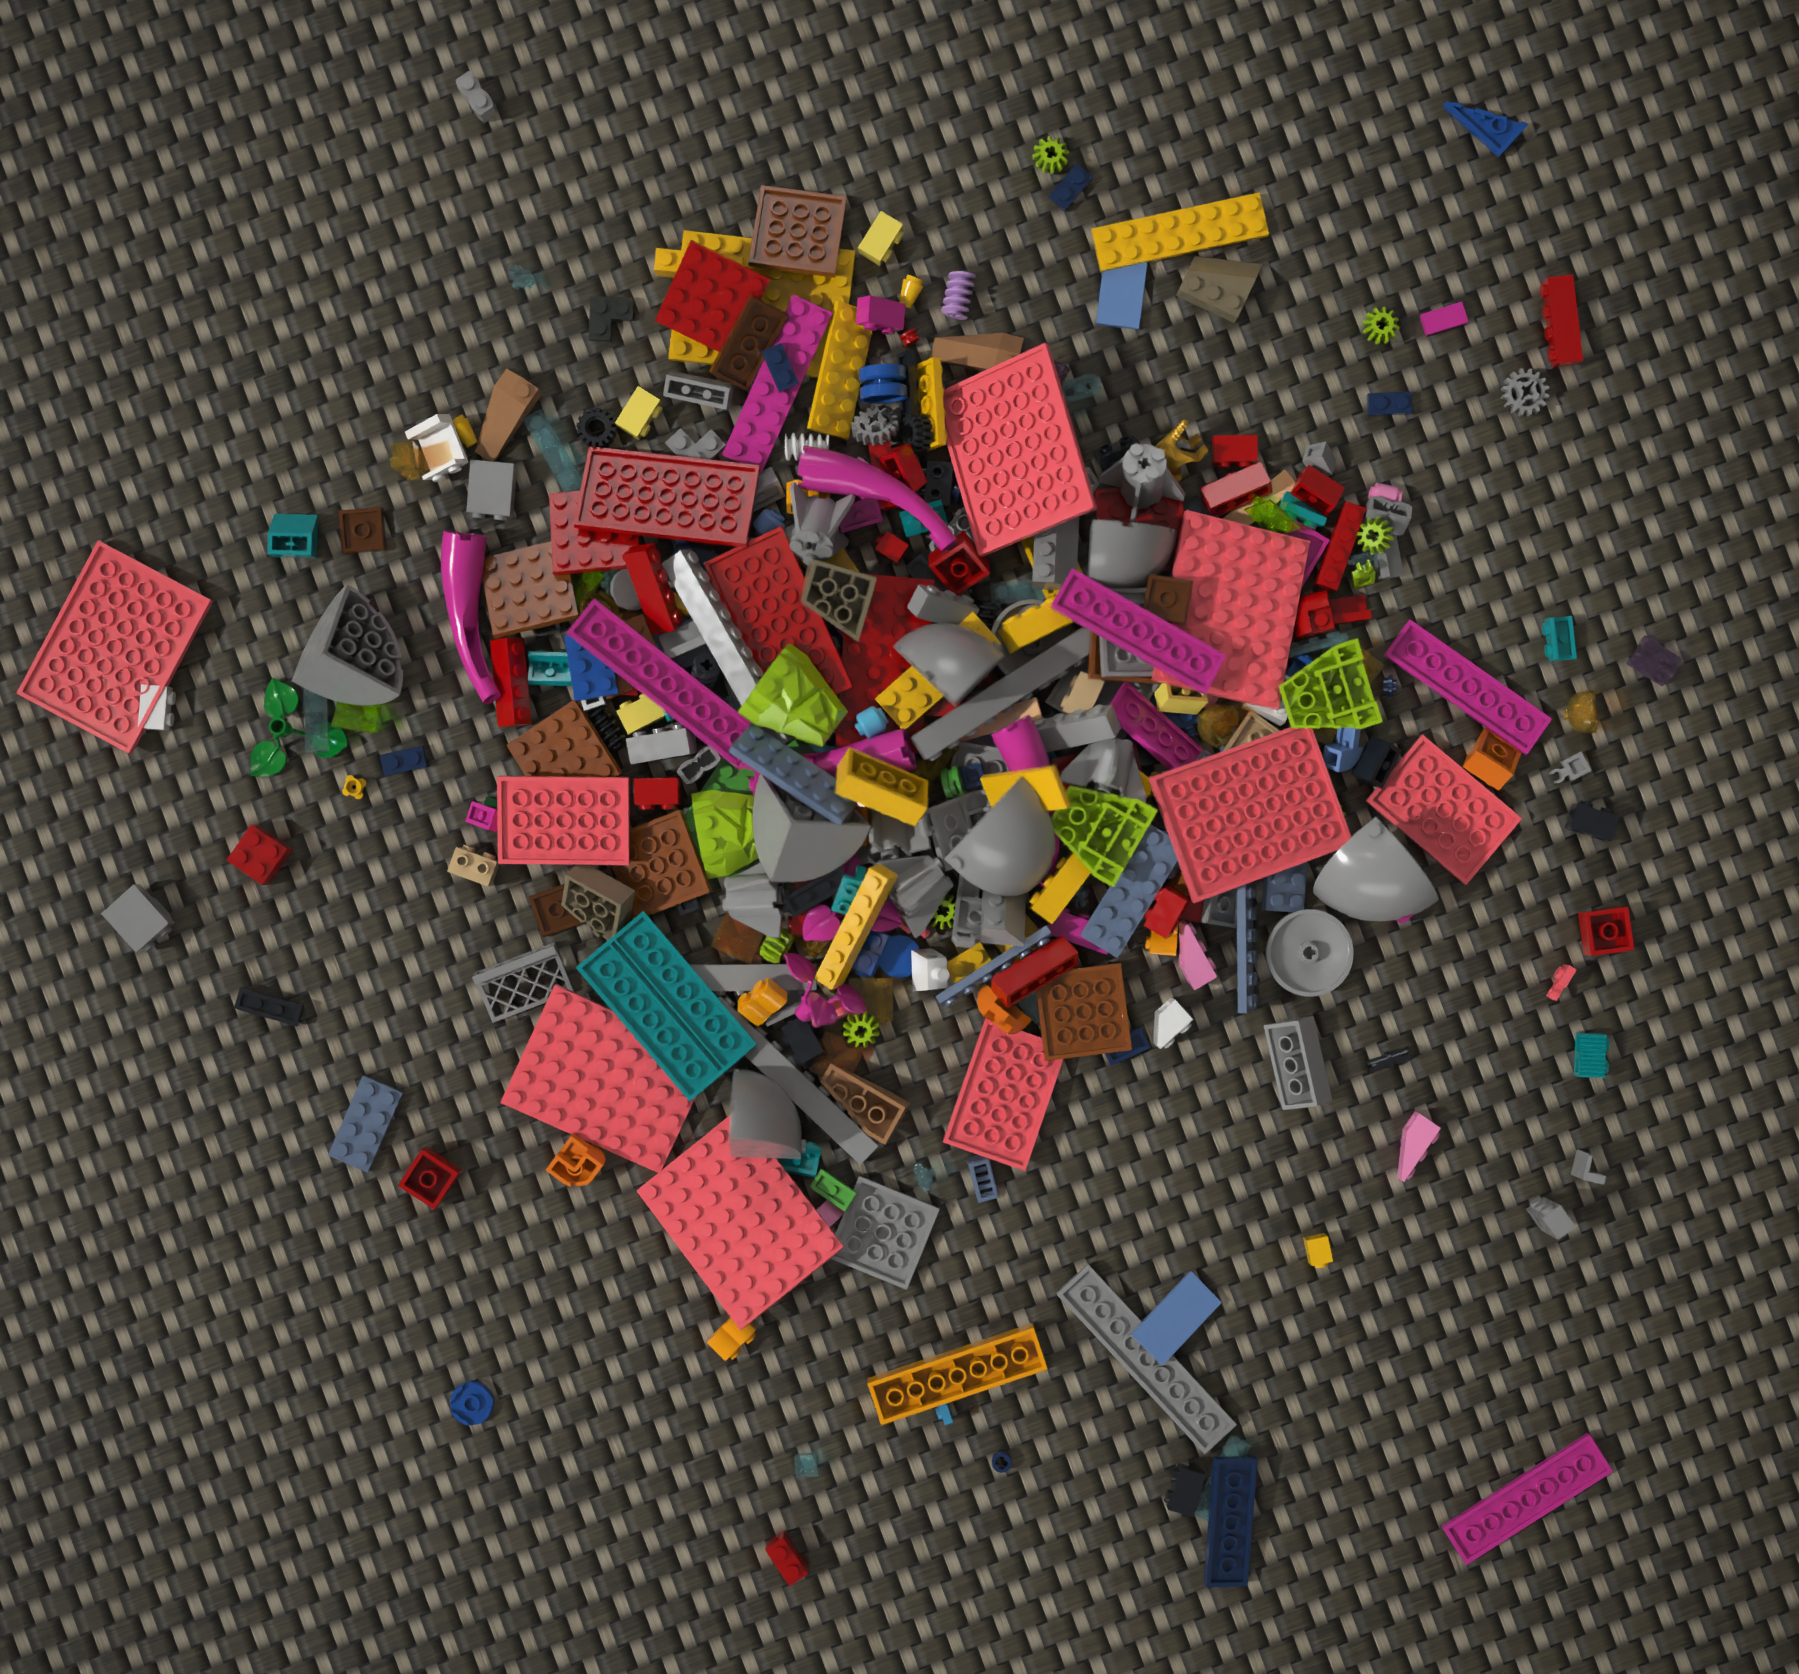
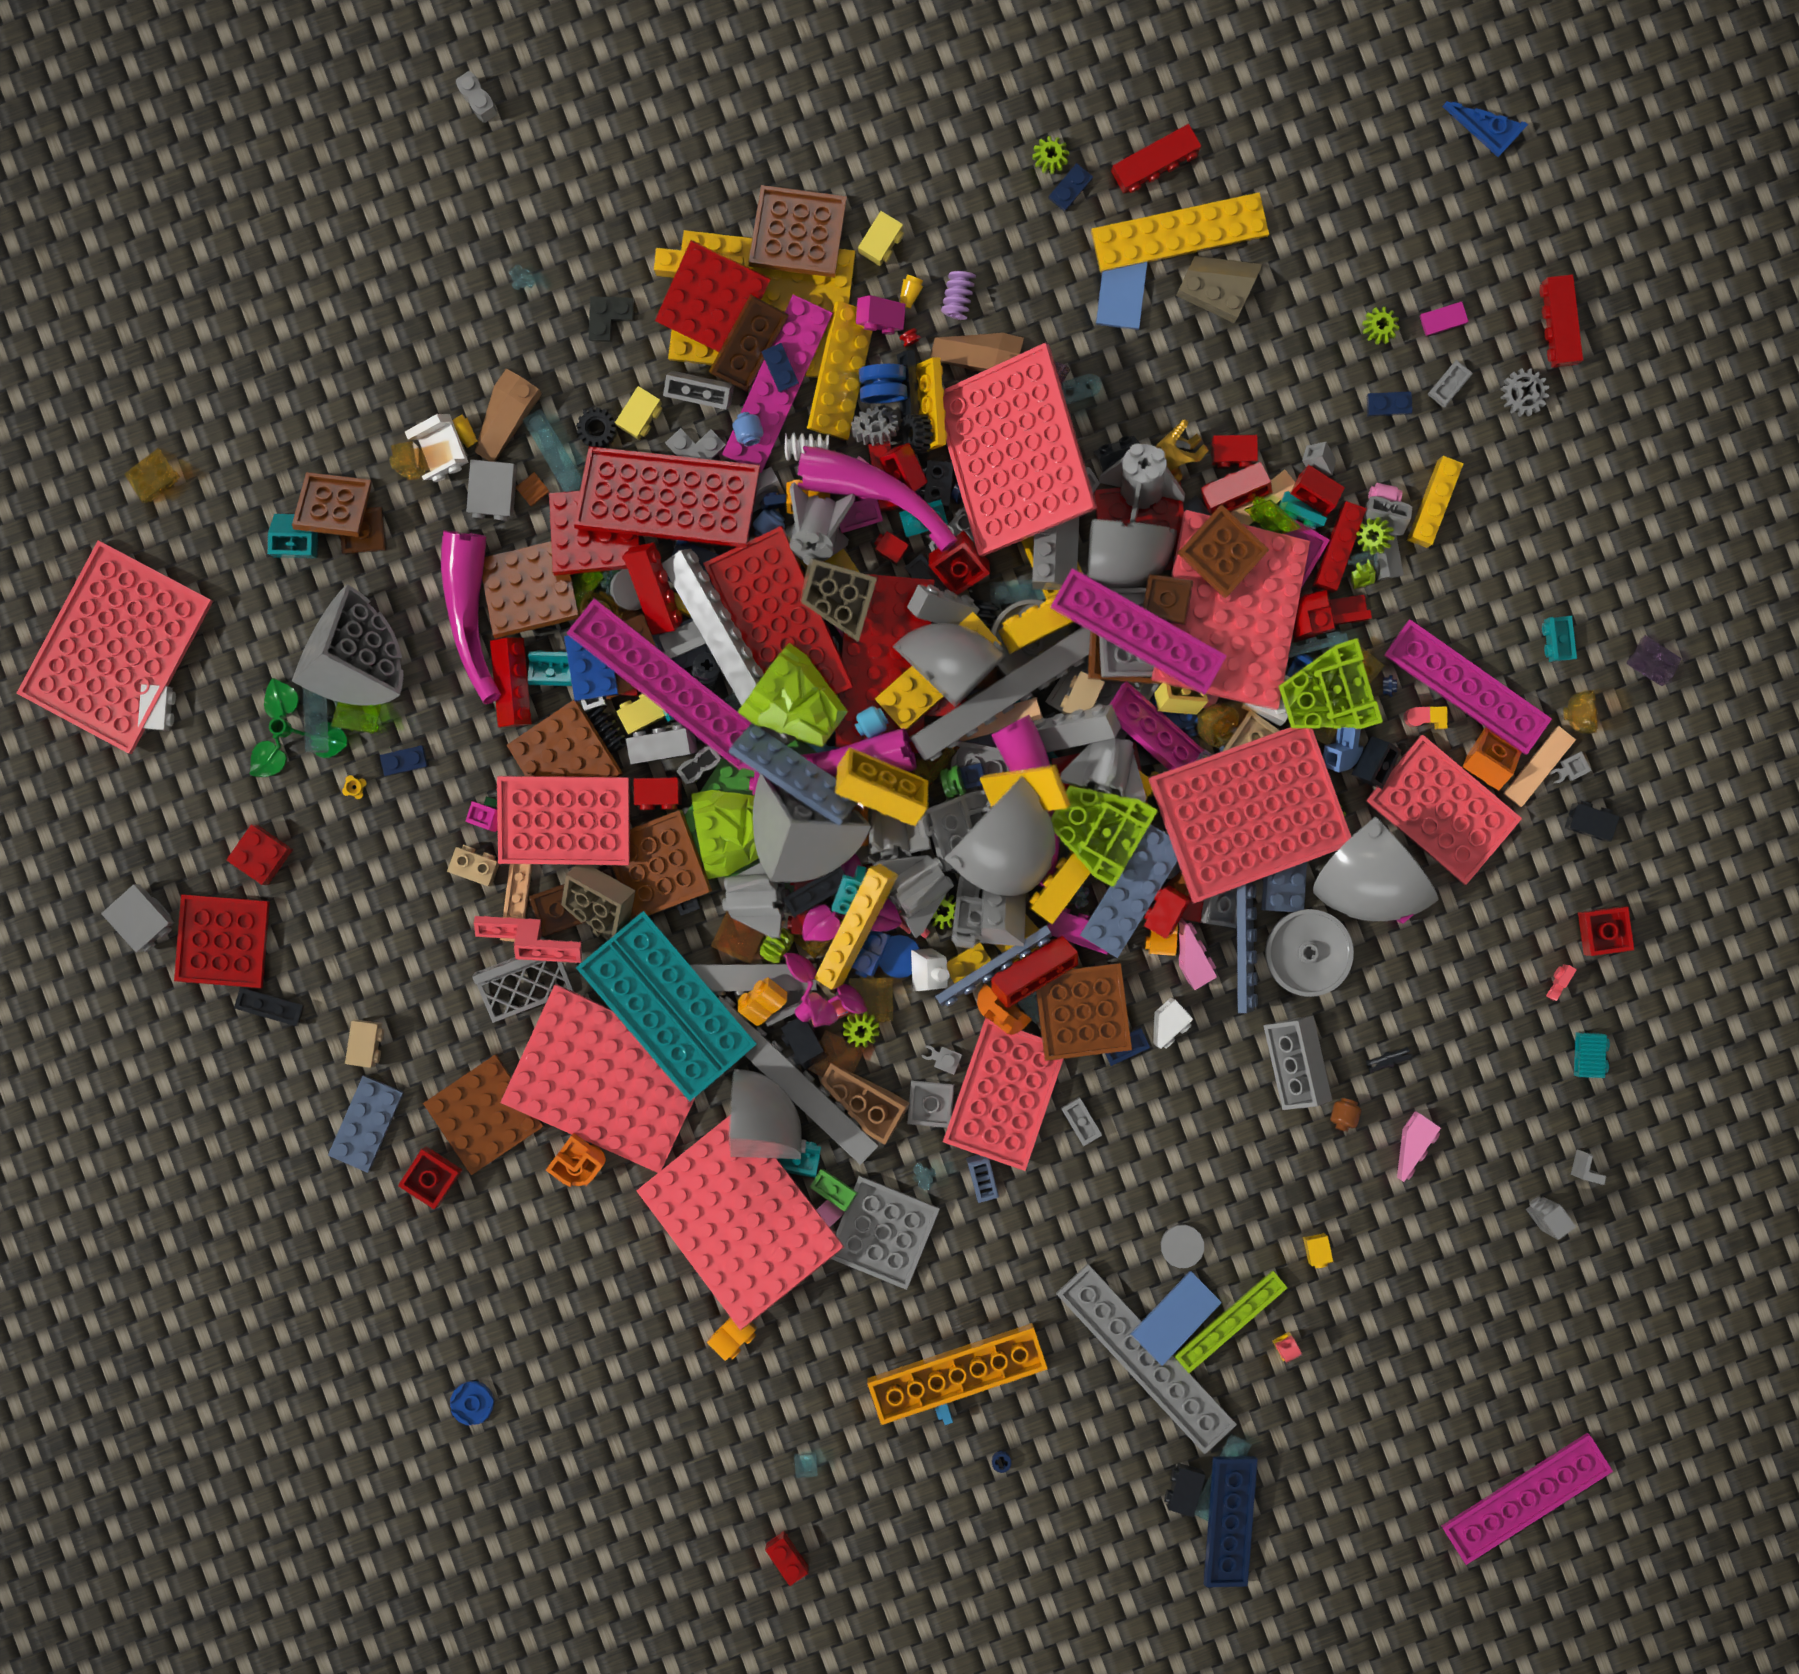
none -> clear yellow hinge [124,448,180,503]
none -> red plate [174,895,270,988]
none -> dark orange plate [292,472,372,537]
none -> tan brick [345,1019,384,1068]
none -> dark orange plate [423,1054,544,1175]
none -> coral bracket [474,916,582,963]
none -> light nougat tile [500,864,533,942]
none -> dark orange piece [515,472,550,507]
none -> medium blue head [732,412,764,446]
none -> dark blue plate [760,492,786,511]
none -> light grey tile [907,1080,954,1128]
none -> light grey plate [922,1045,962,1075]
none -> light grey plate [1061,1097,1102,1146]
none -> red brick [1111,124,1201,194]
none -> light grey tile [1161,1224,1204,1268]
none -> lime plate [1174,1271,1287,1373]
none -> dark orange plate [1177,505,1269,598]
none -> coral leg [1272,1332,1302,1363]
none -> dark orange head [1330,1098,1361,1132]
none -> leg [1404,707,1447,730]
none -> yellow brick [1407,456,1464,548]
none -> light grey plate [1428,360,1473,408]
none -> light nougat tile [1503,726,1576,807]

